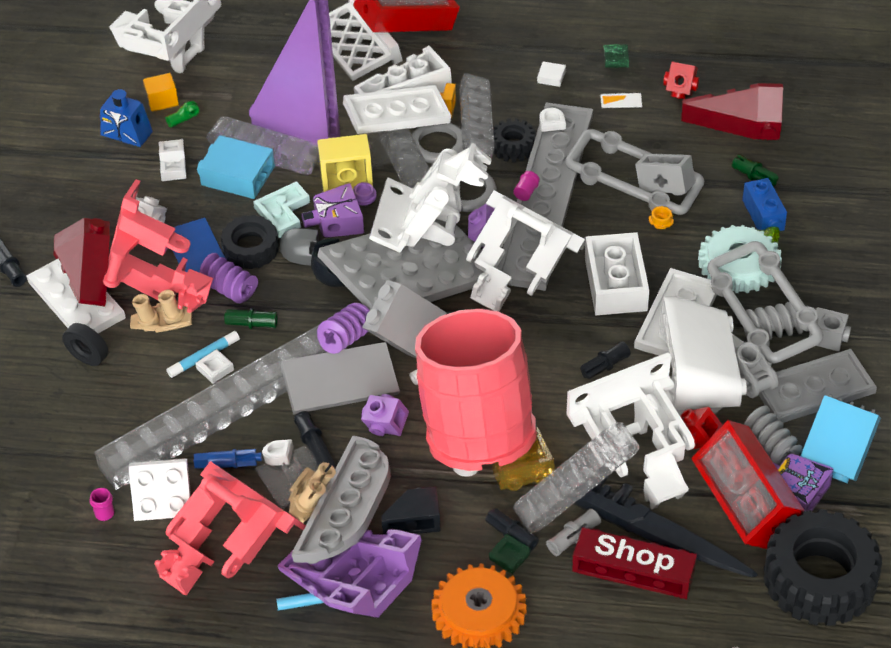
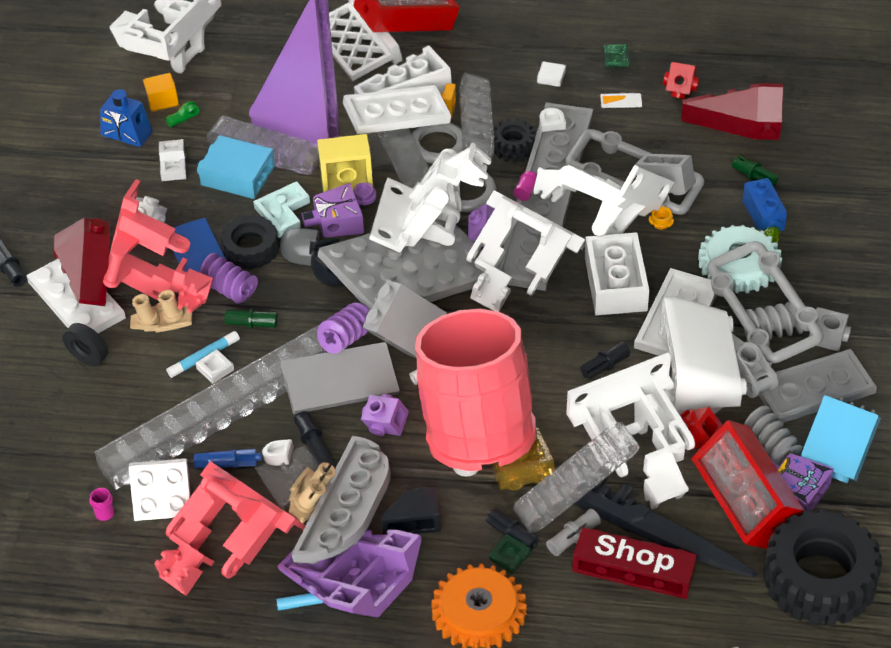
none -> white container [533,164,674,236]

